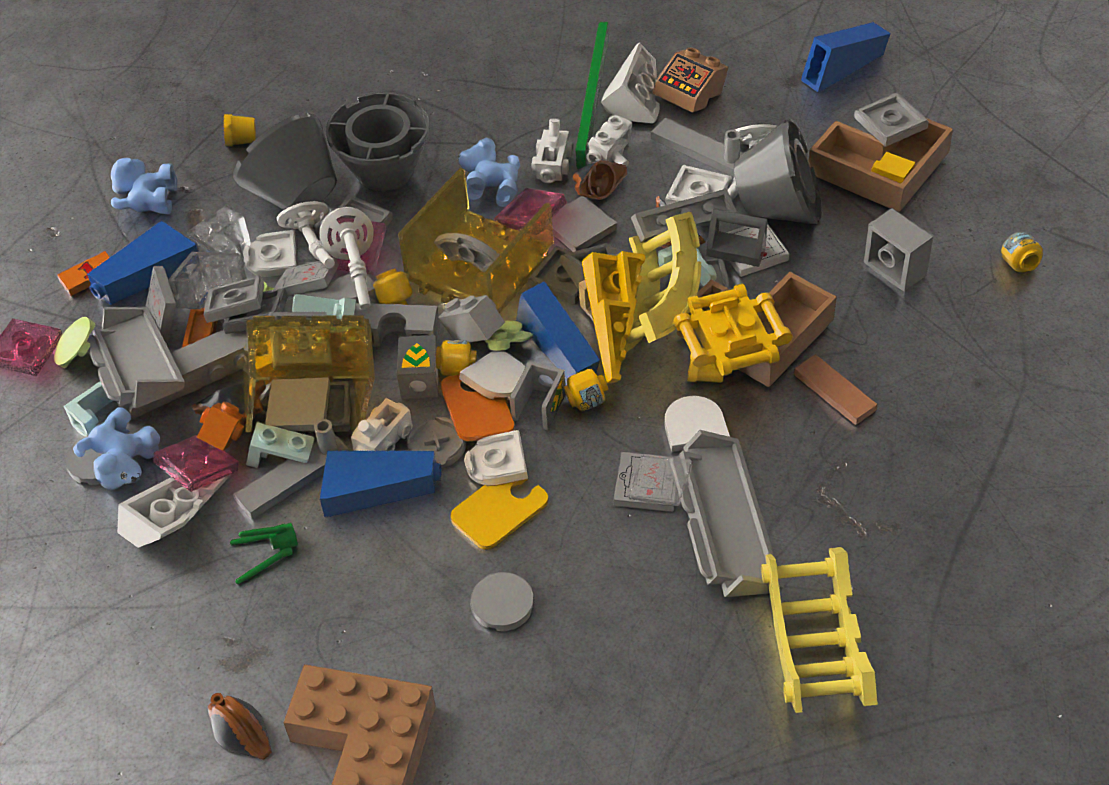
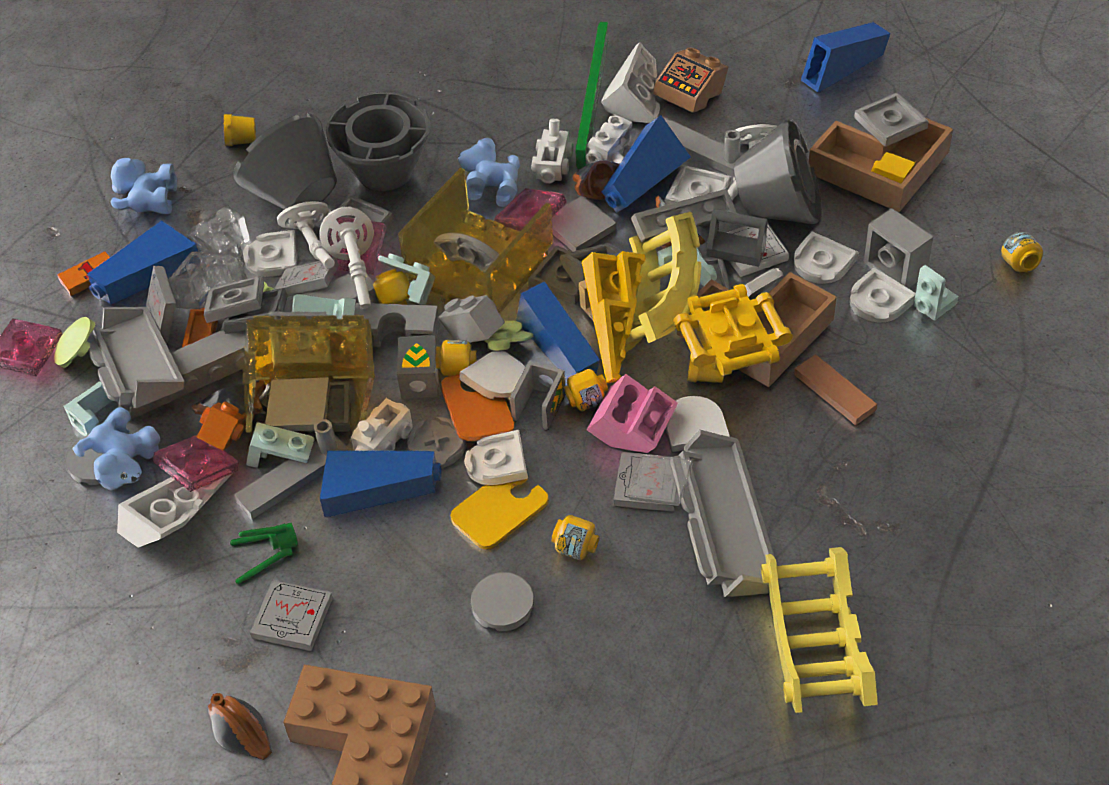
none -> light grey tile [250,580,333,651]
none -> light aqua bracket [378,253,435,305]
none -> head [551,515,600,560]
none -> bright pink piece [587,374,678,453]
none -> blue slope [601,115,691,213]
none -> white tile [745,268,784,300]
none -> white tile [794,231,859,284]
none -> white tile [850,268,916,323]
none -> light aqua bracket [914,265,959,321]

